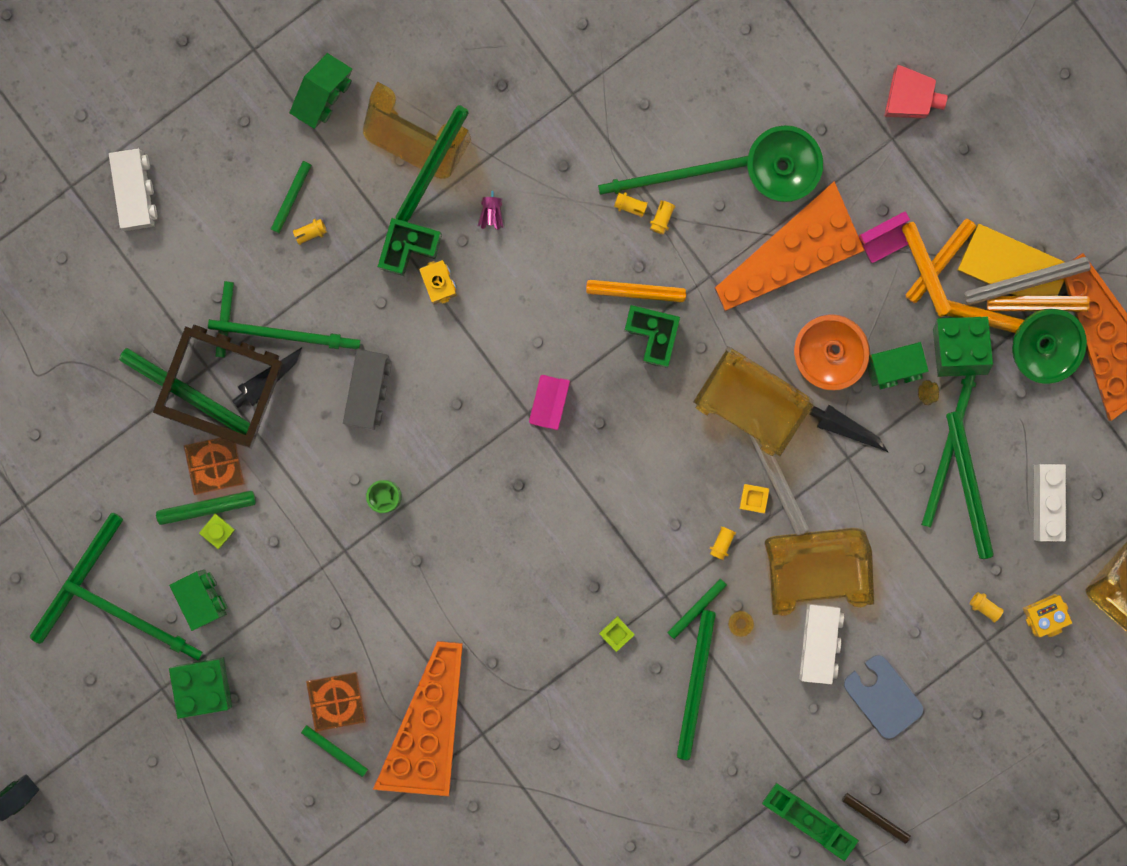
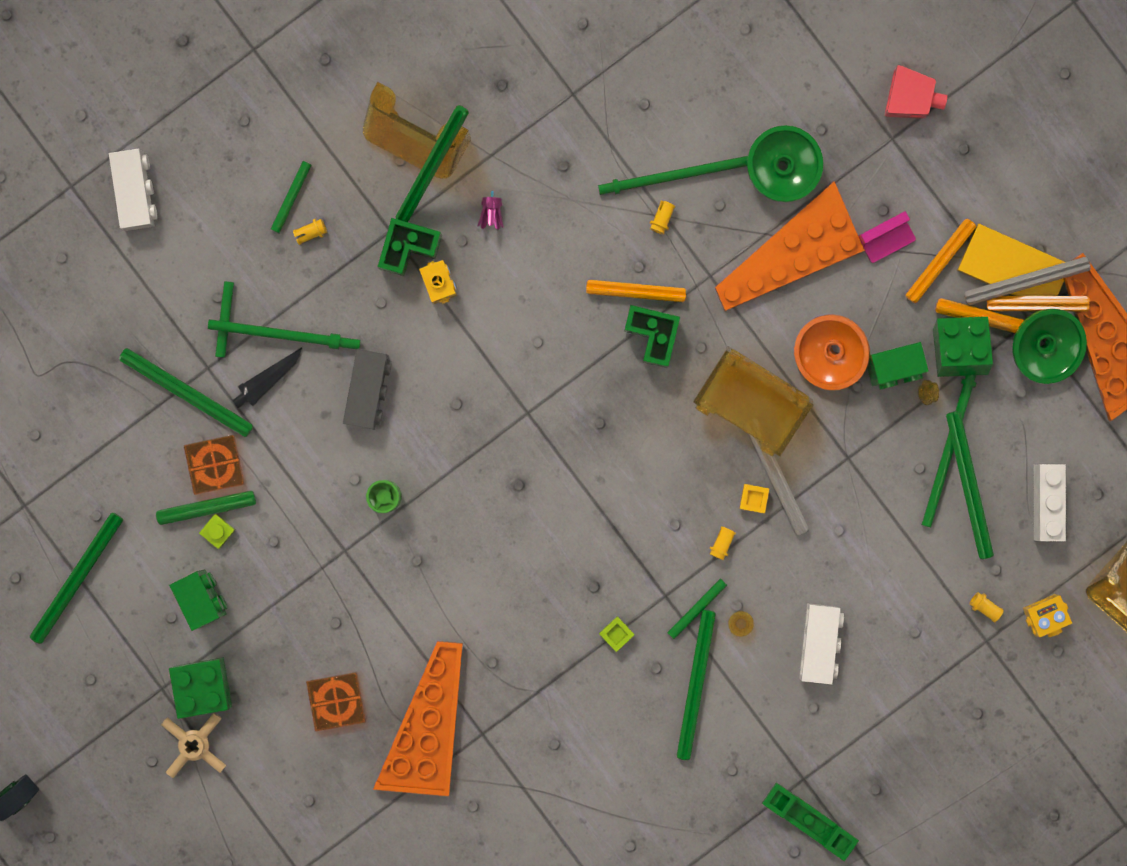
green bar [63,580,203,661] -> none
dark brown window [153,324,283,449] -> none
green brick [289,53,353,129] -> none
green bar [301,725,368,777] -> none
dark pink panel [529,375,570,431] -> none
yellow pin [614,192,648,218] -> none
clear yellow windscreen [765,528,874,616] -> none
black bar [809,404,888,452] -> none
dark brown bar [842,793,911,844] -> none
sand blue piece [844,655,923,738] -> none
light orange axle [902,222,951,317] -> none
none -> tan bar [161,712,227,778]

